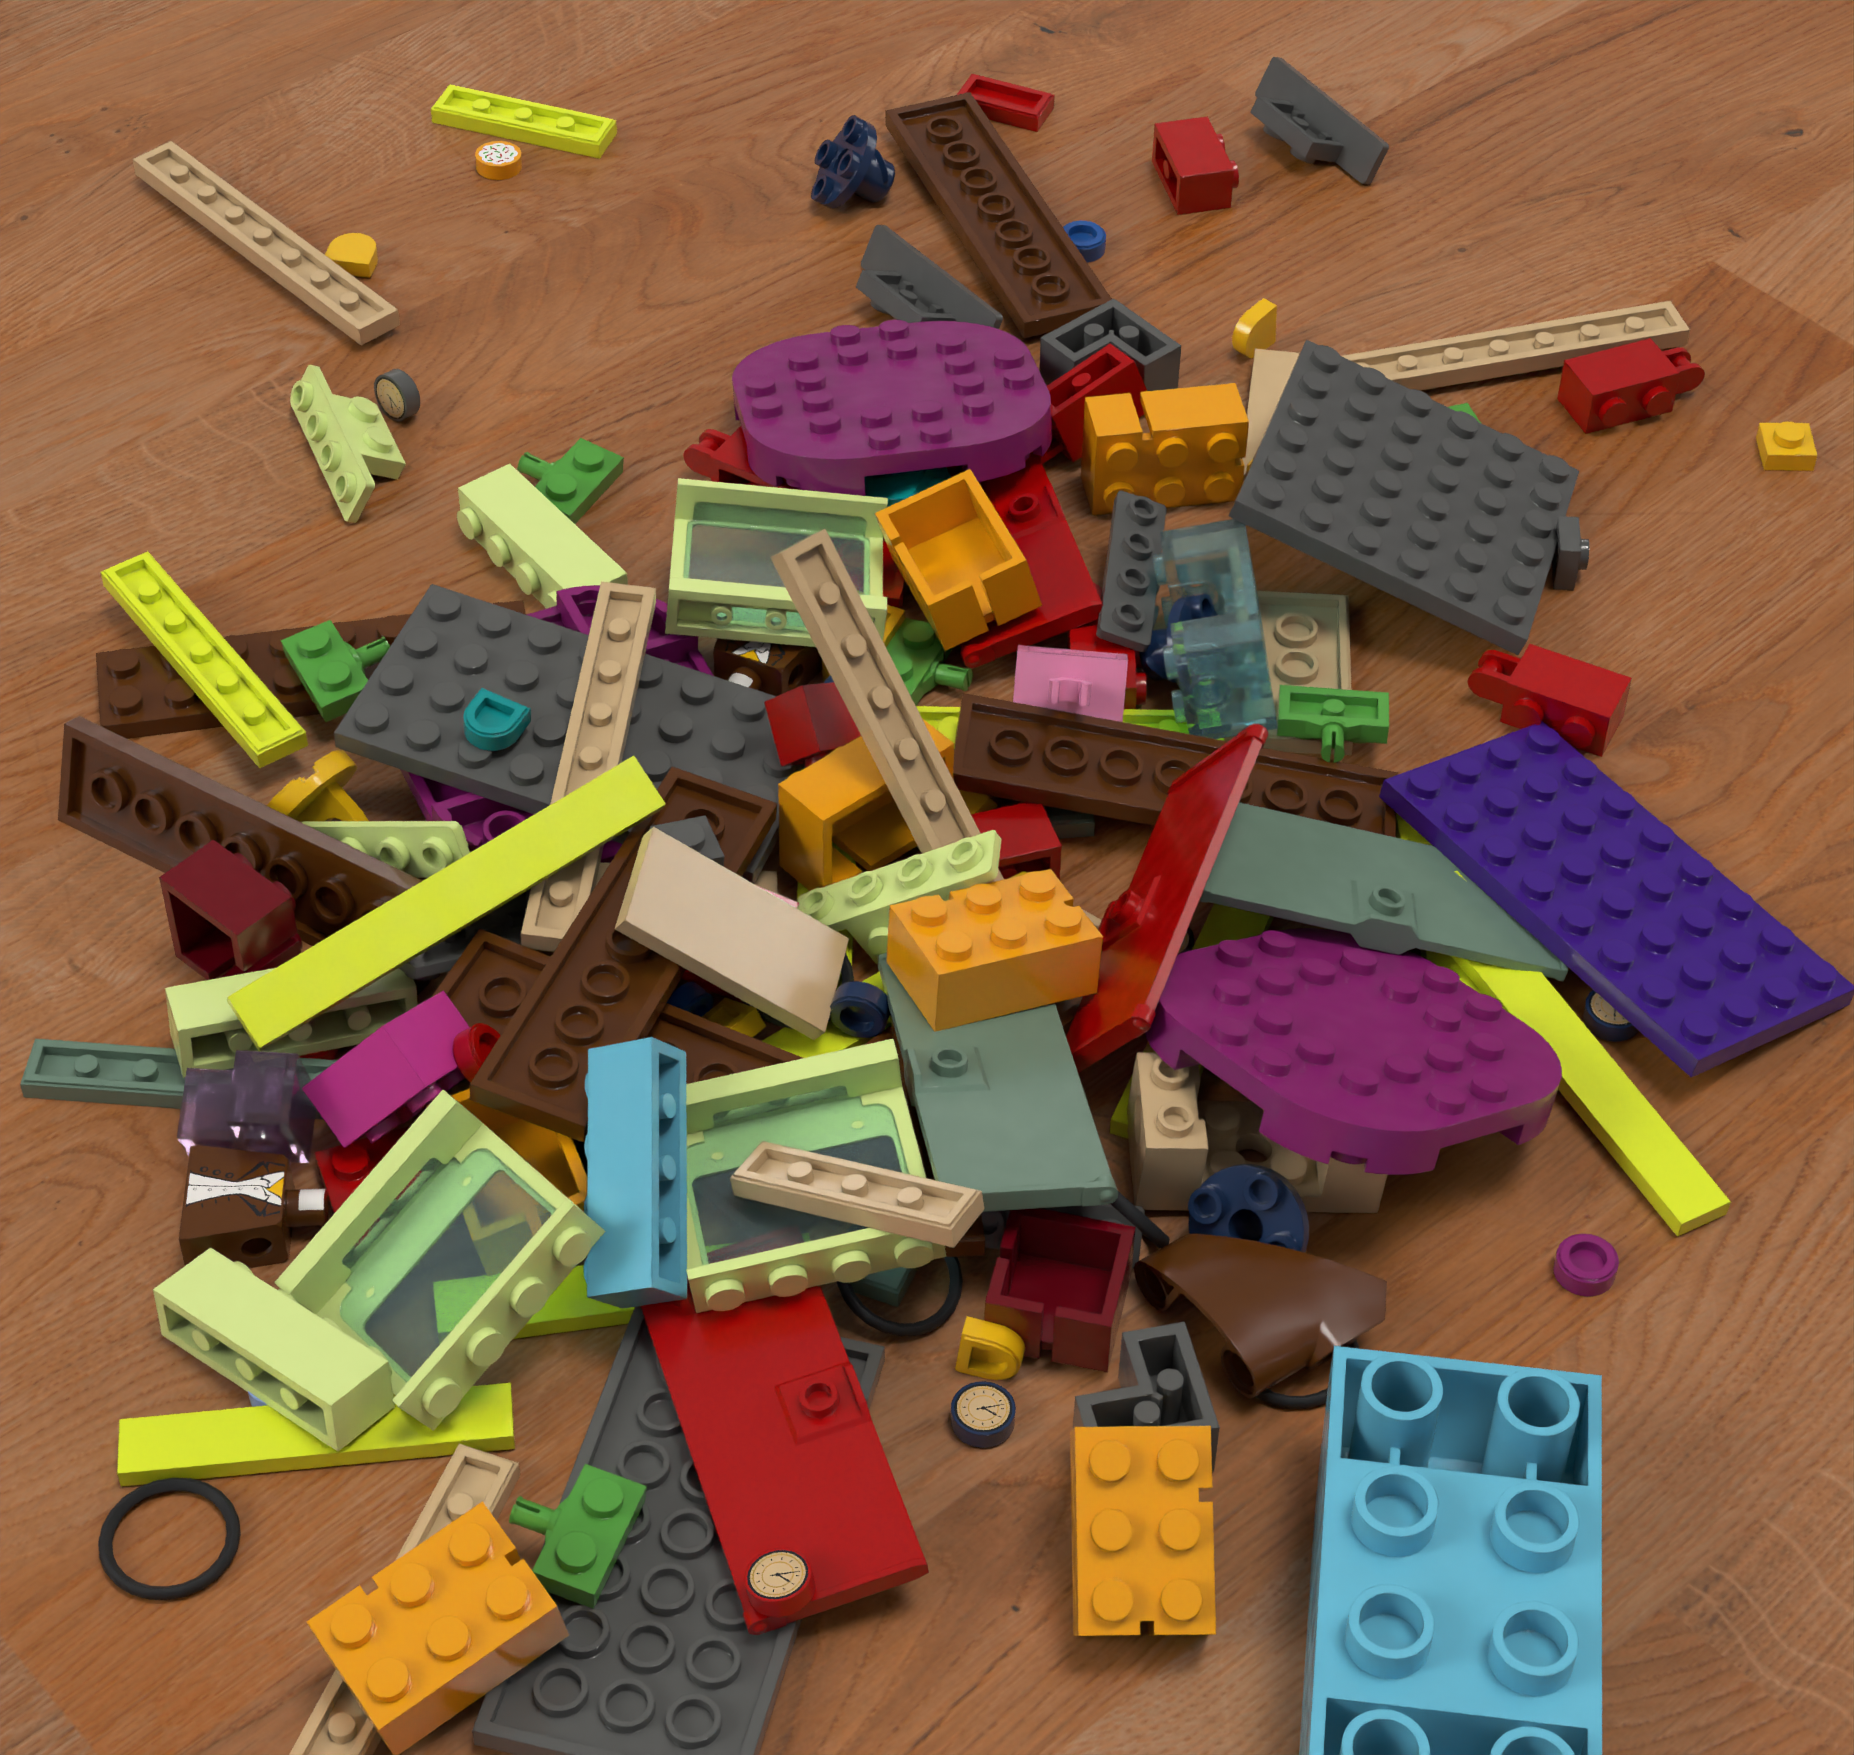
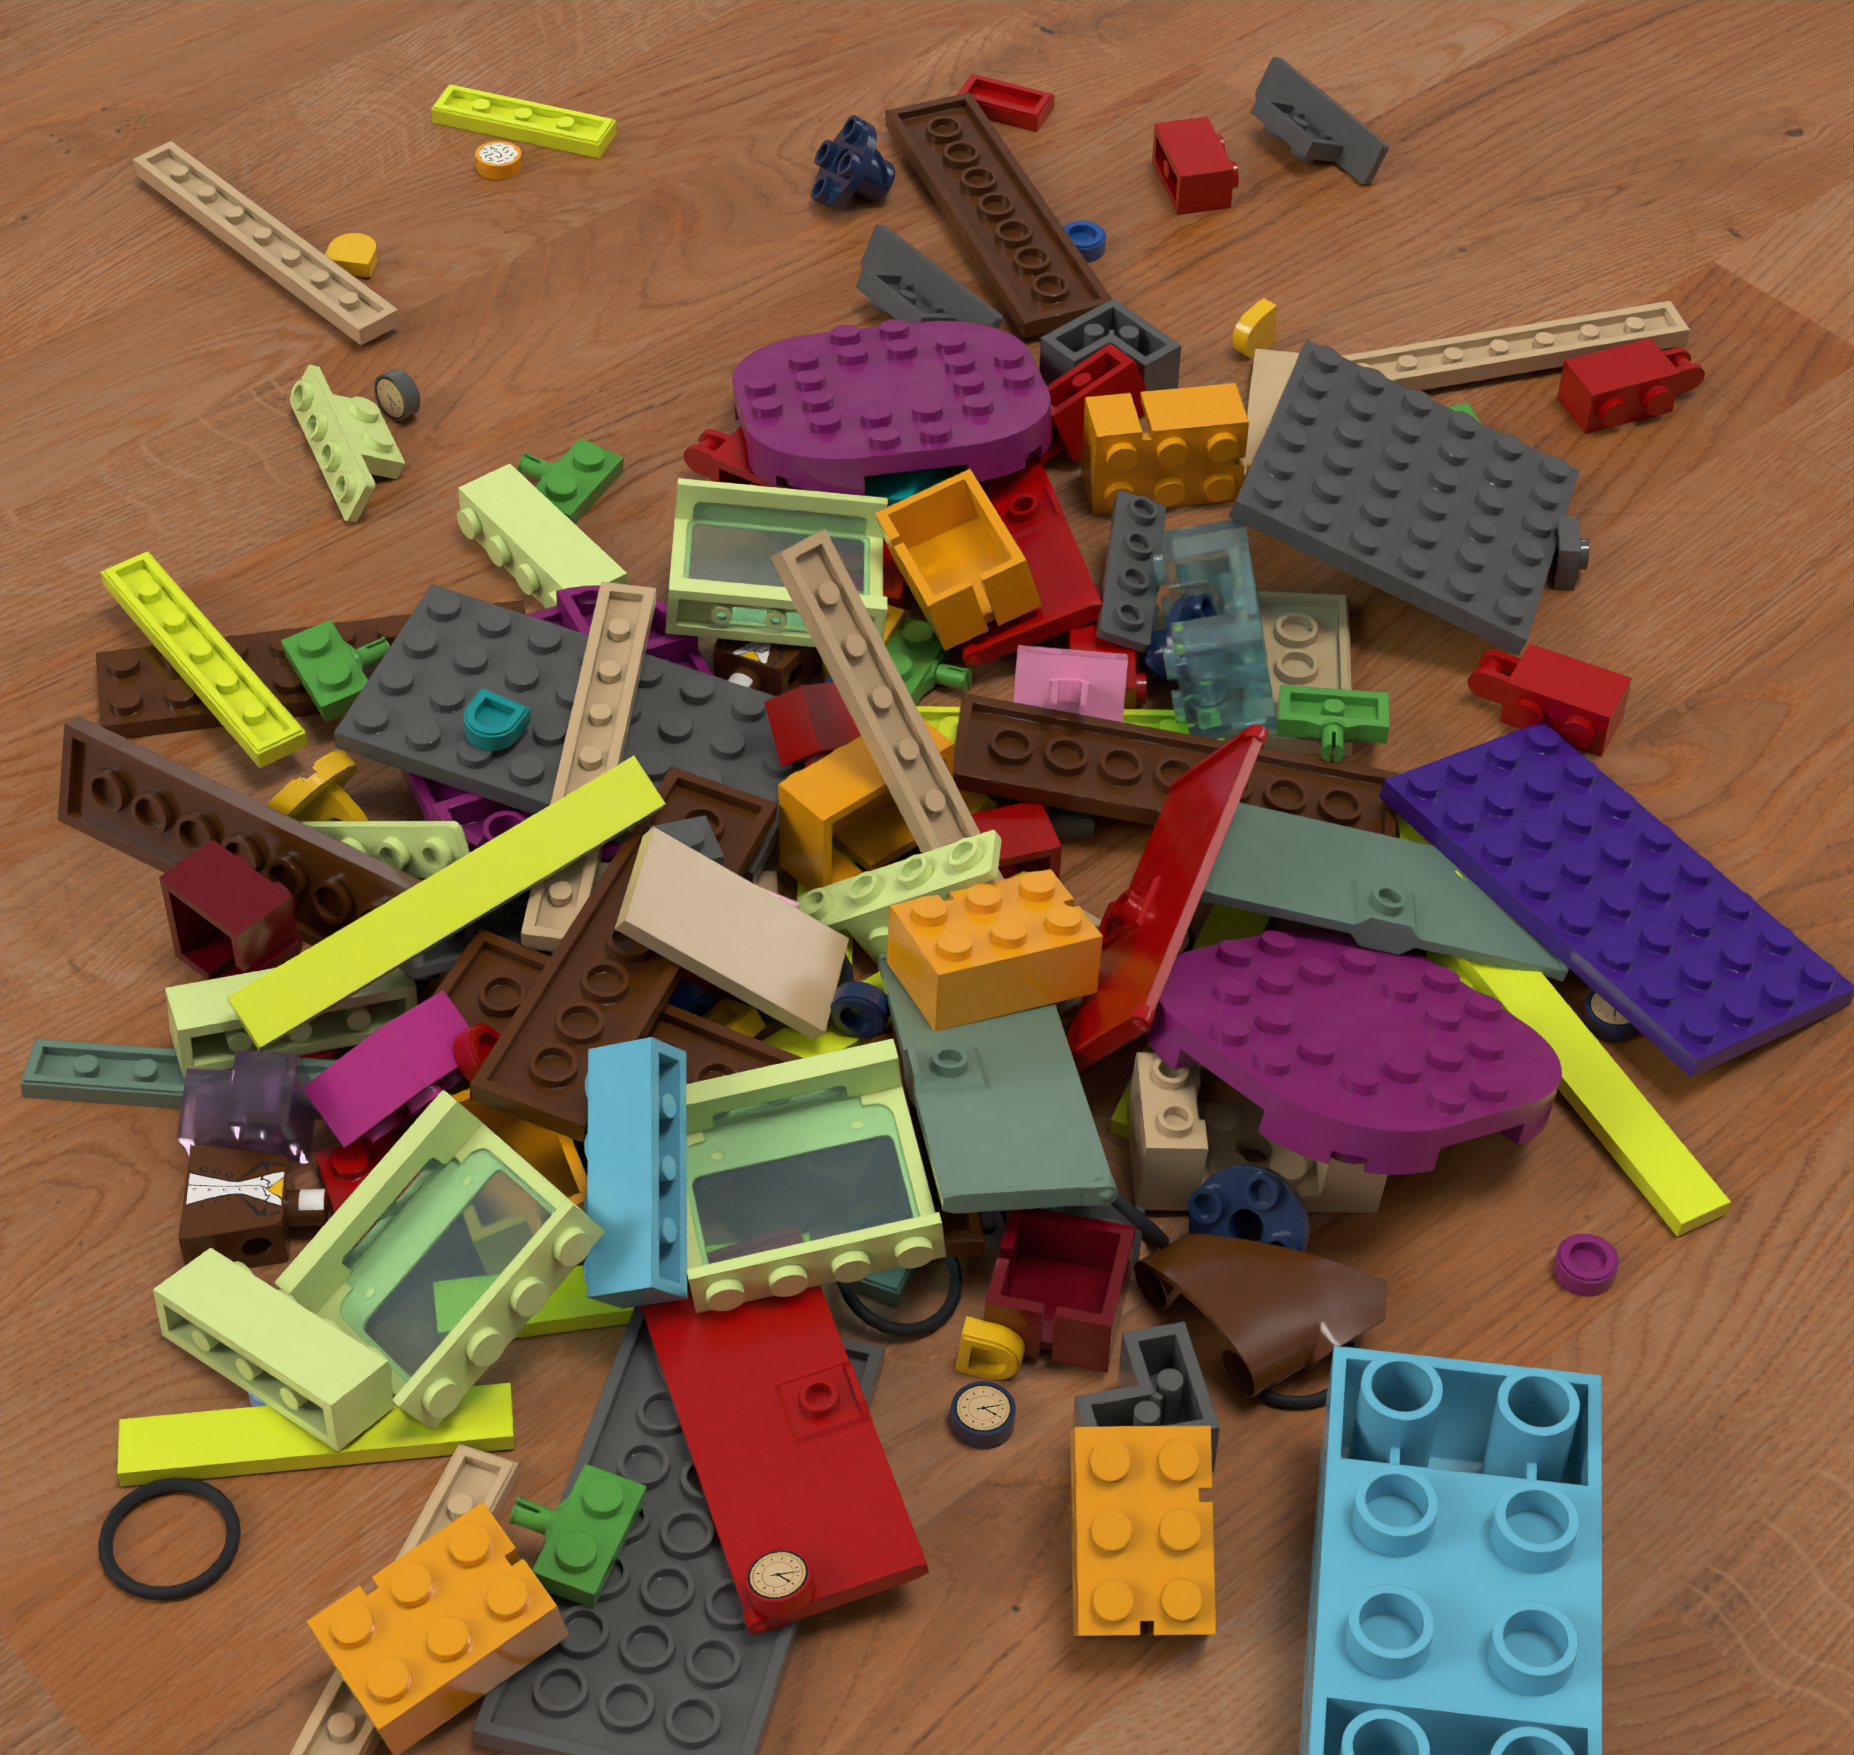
tan tile [730,1141,985,1248] -> none
yellow plate [1756,421,1817,471] -> none

